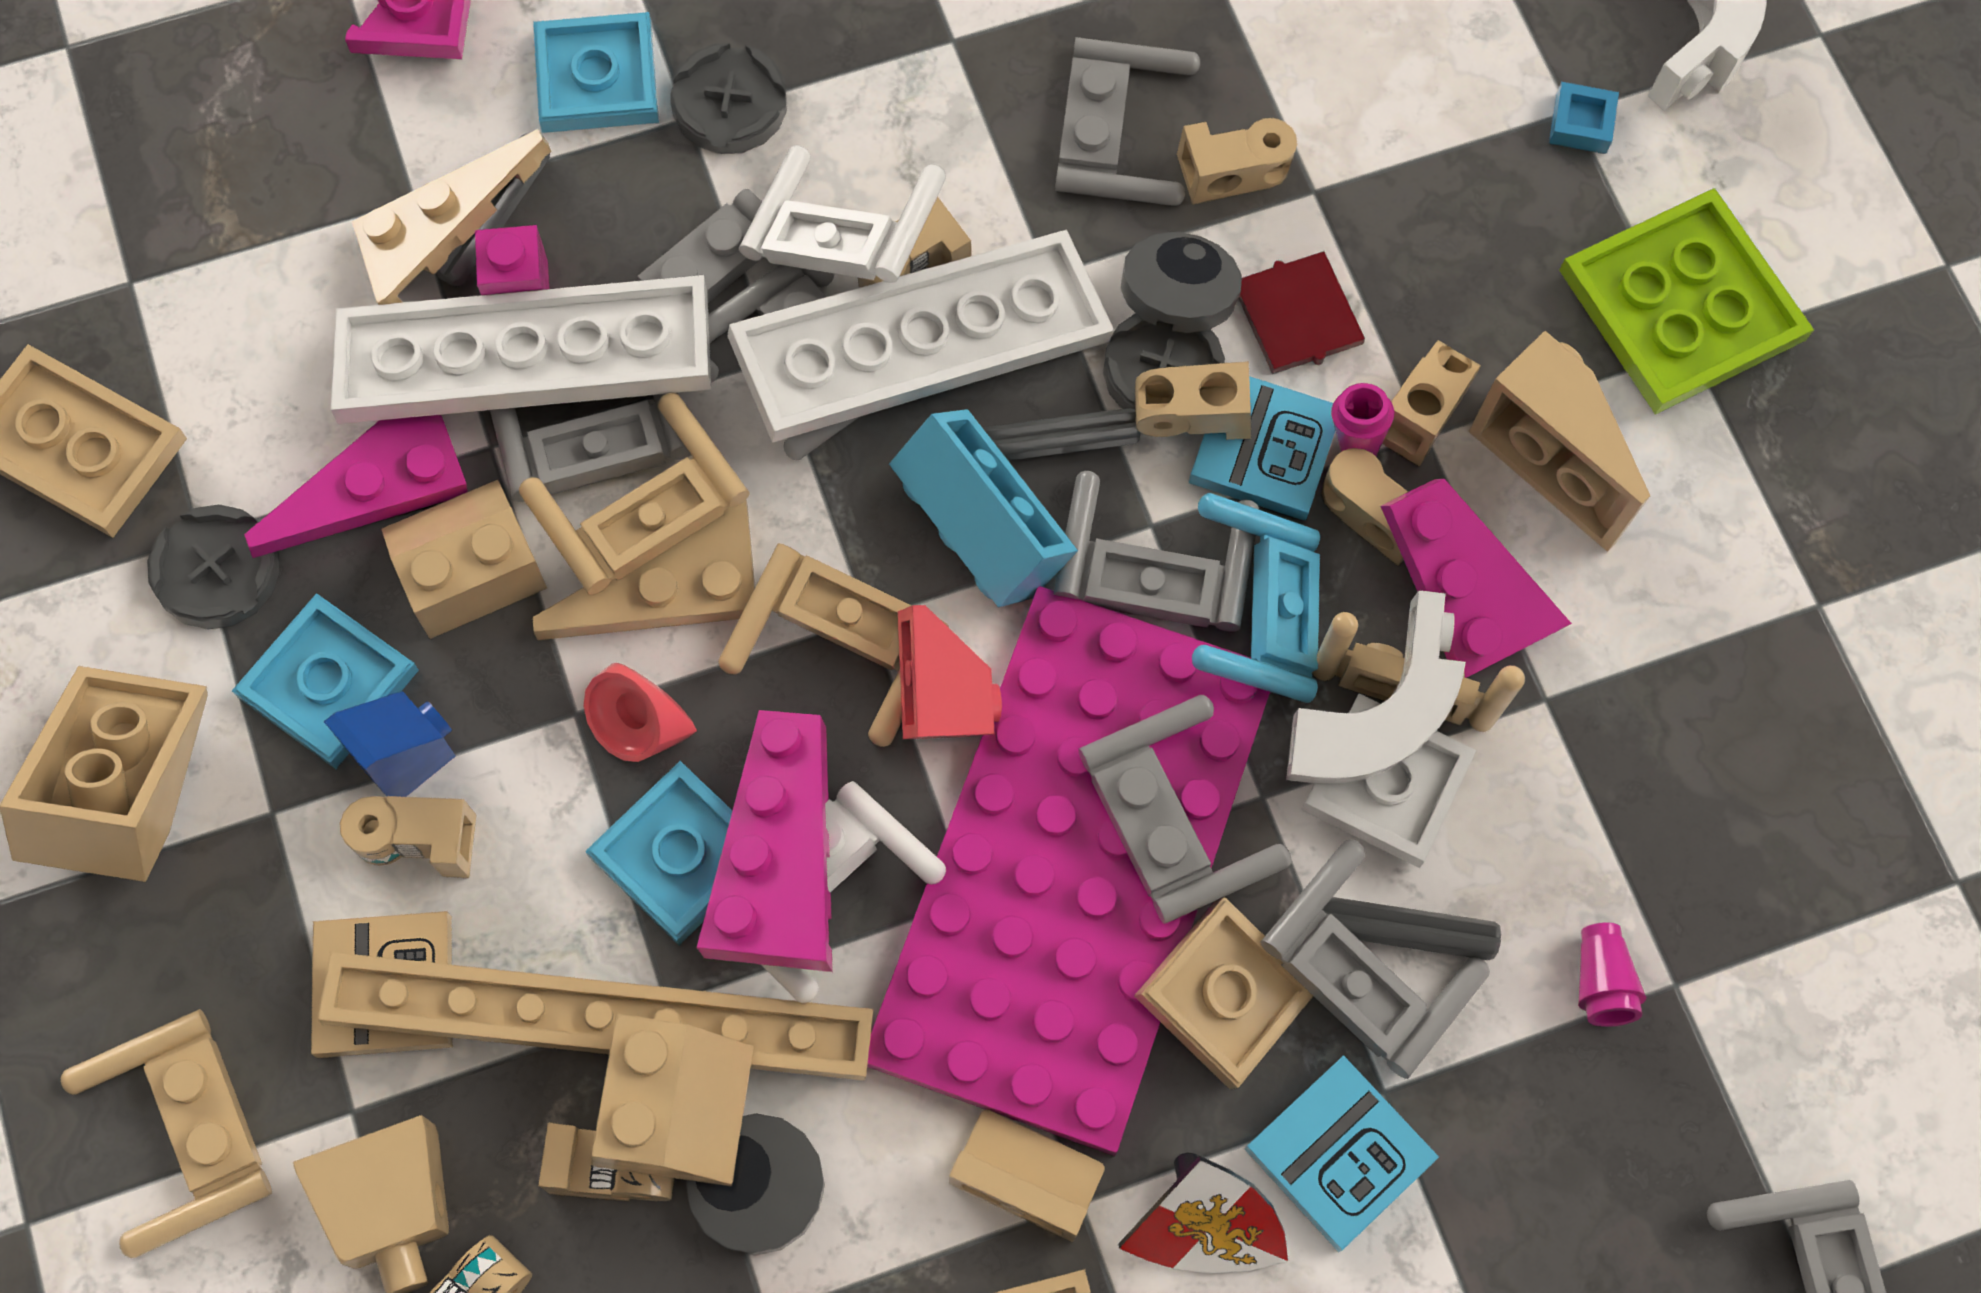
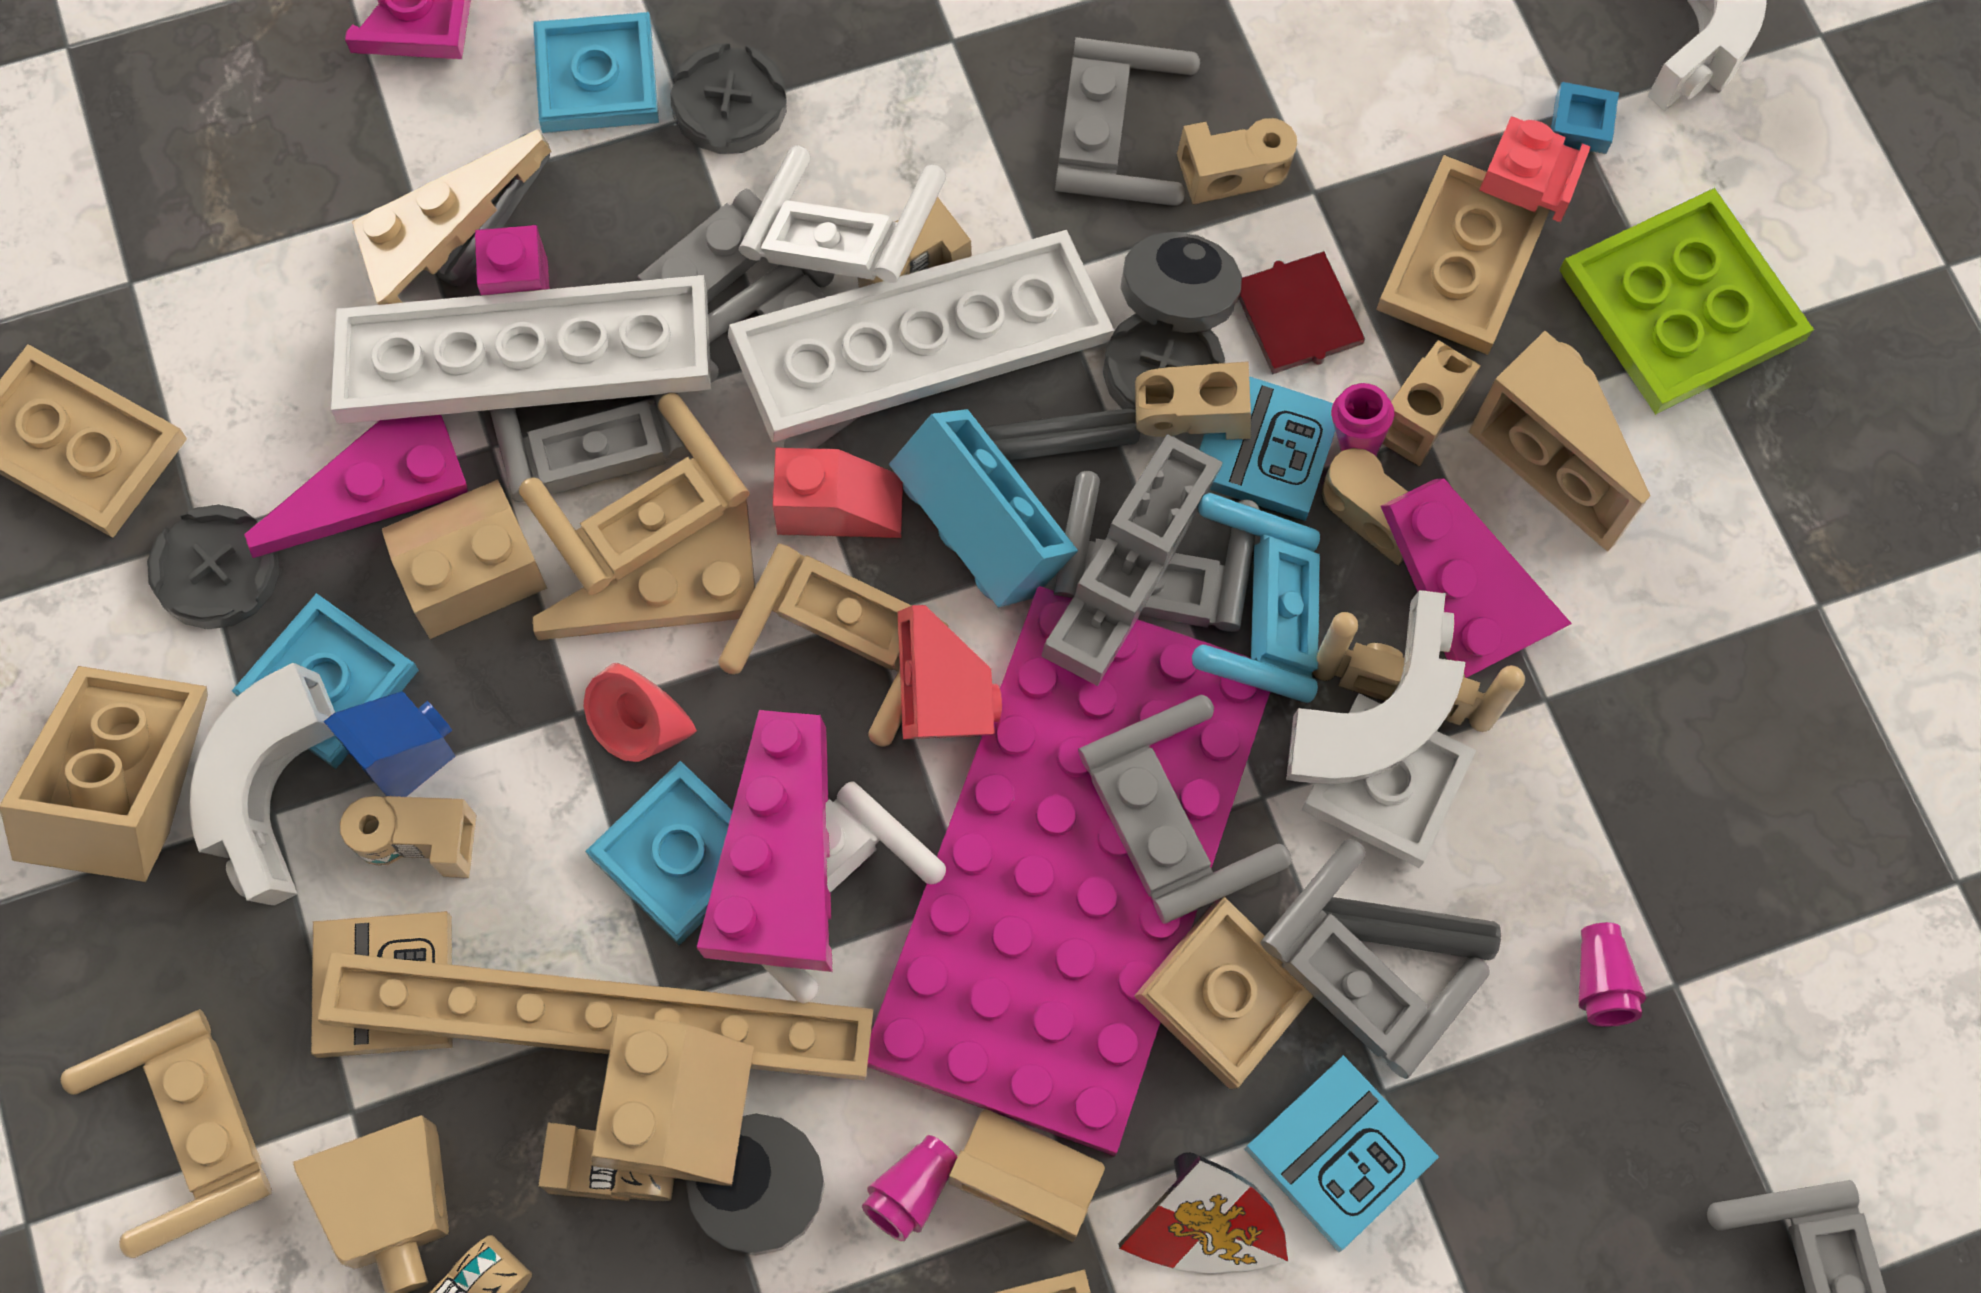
none -> white arch [190,663,335,906]
none -> coral slope [773,448,903,538]
none -> dark pink cone [862,1135,958,1242]
none -> light grey slope [1041,434,1223,686]
none -> tan plate [1376,155,1550,355]
none -> coral plate [1479,116,1590,223]

